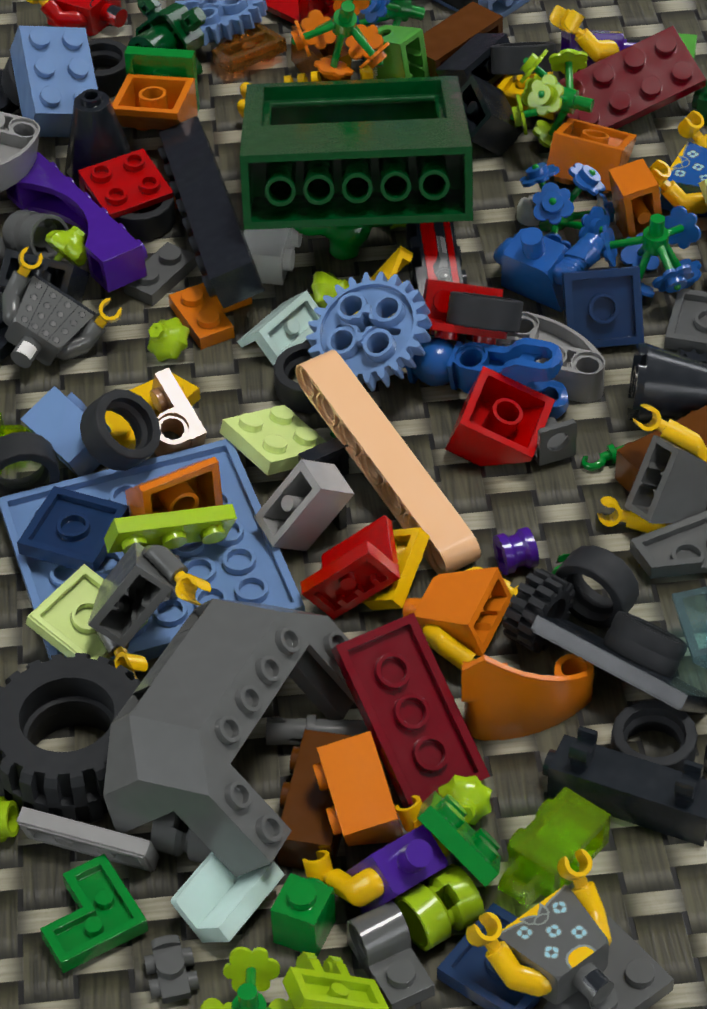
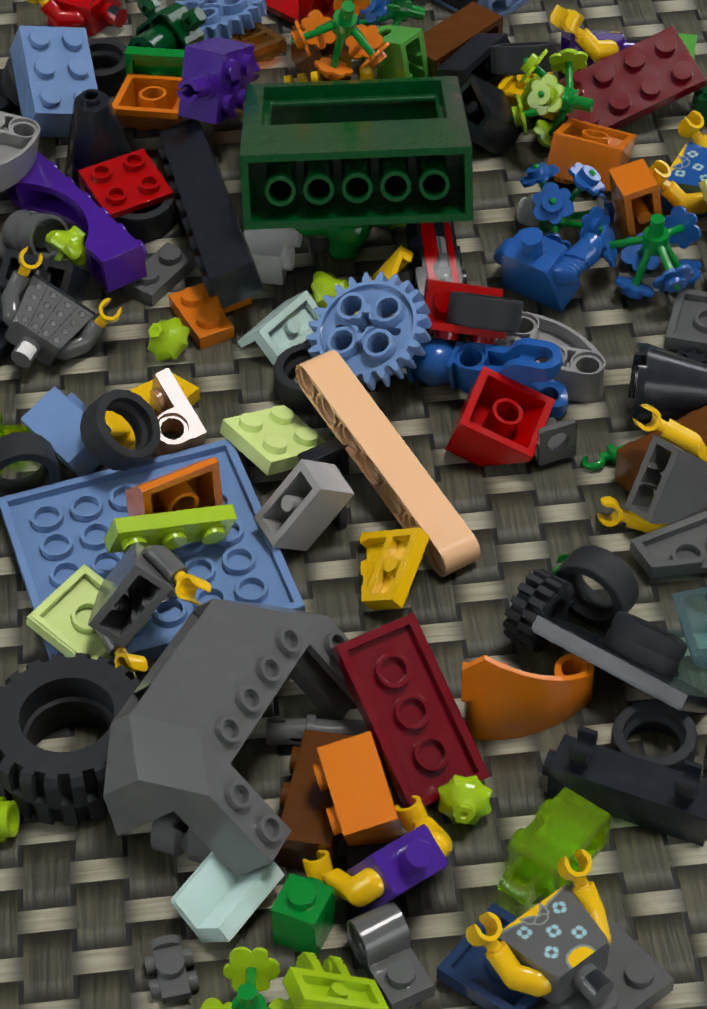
dark blue plate [17,486,130,573] -> none
light grey tile [17,806,160,872] -> none
green plate [40,854,149,973] -> none
red bracket [300,515,400,619] -> none
lime wheel [394,864,485,951] -> none
orange torso [402,567,519,670] -> none
green plate [417,791,501,887] -> none
dark purple wheel [493,527,539,575] -> none
dark blue plate [561,266,645,348] -> none
none -> dark purple brick [177,37,260,124]

